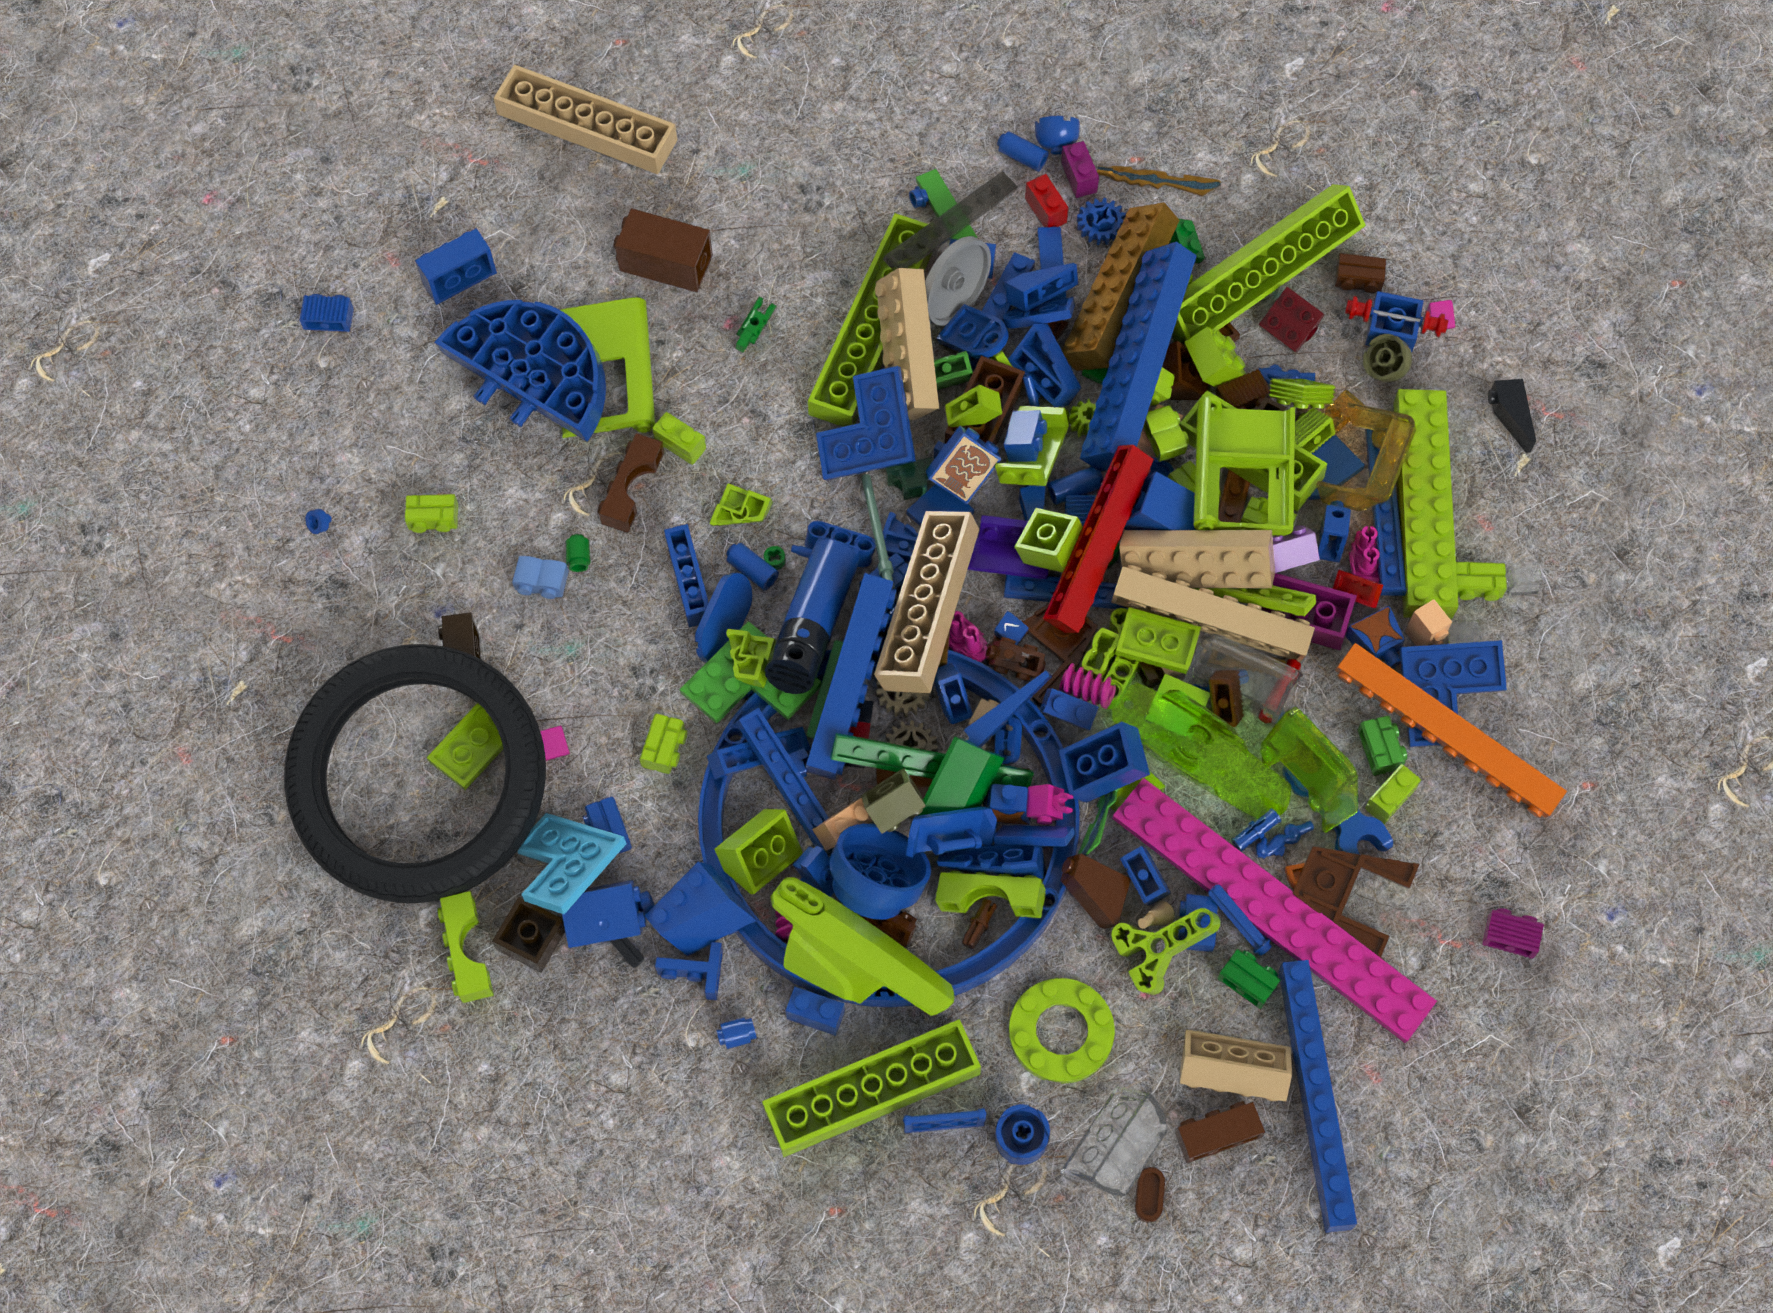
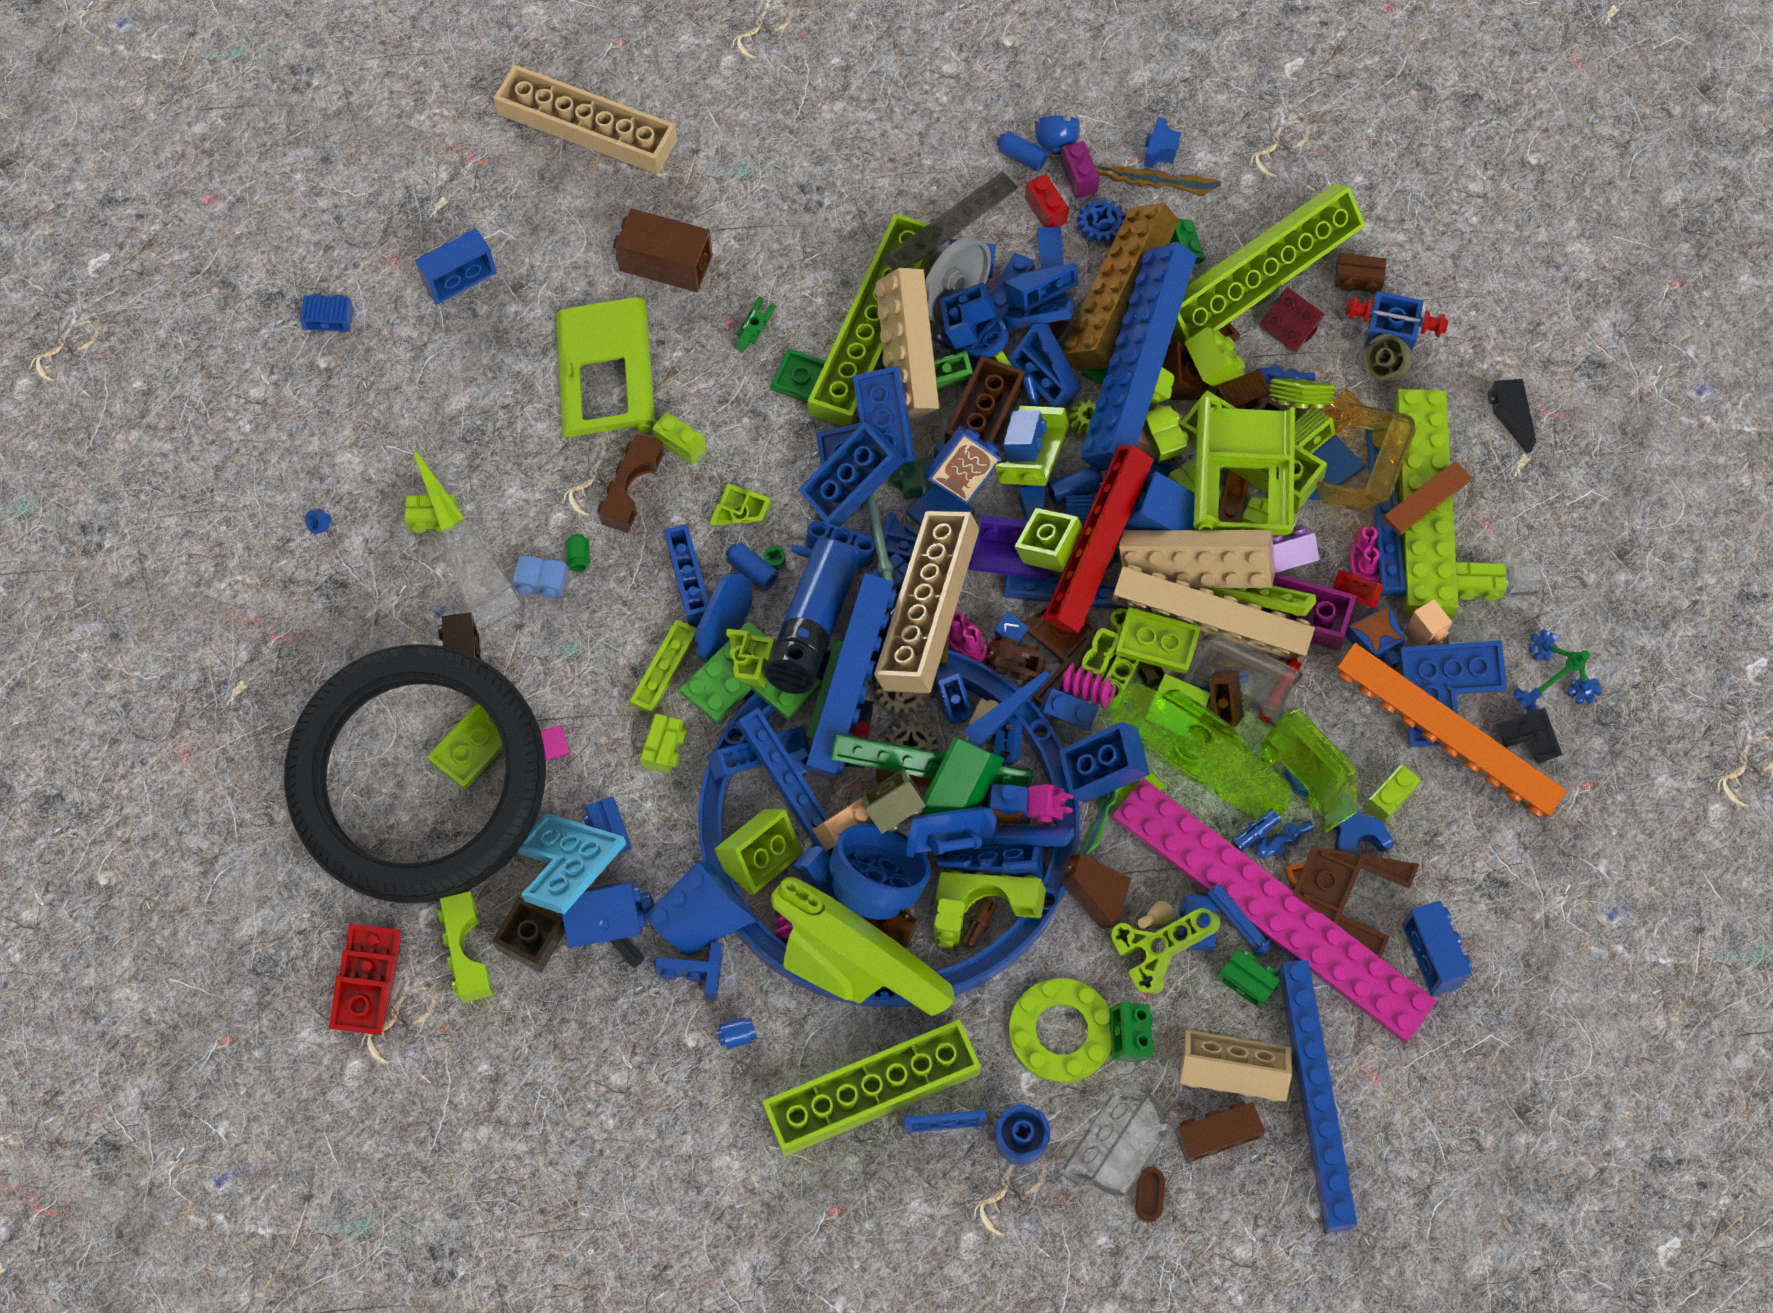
blue brick [434,300,606,442] -> none
blue brick [786,987,845,1036] -> none
blue plate [909,186,928,208] -> none
bright green tile [916,169,977,240] -> none
lime slope [945,385,1002,427] -> none
blue brick [1120,846,1171,906] -> none
blue torso [1317,501,1351,563] -> none
bright green brick [1357,716,1407,776] -> none
dark pink slope [1427,300,1455,329] -> none
magenta brick [1482,908,1544,959] -> none
none -> red slope [329,923,402,1035]
none -> clear plate [414,451,523,631]
none -> lime plate [630,619,697,715]
none -> green tile [770,348,826,403]
none -> blue brick [798,421,905,527]
none -> lime brick [934,898,965,949]
none -> blue brick [940,282,997,349]
none -> green brick [1109,1002,1154,1063]
none -> blue brick [1144,117,1181,168]
none -> dark orange tile [1383,461,1472,536]
none -> blue brick [1402,900,1472,997]
none -> black plate [1496,707,1563,763]
none -> blue plant [1514,629,1602,713]

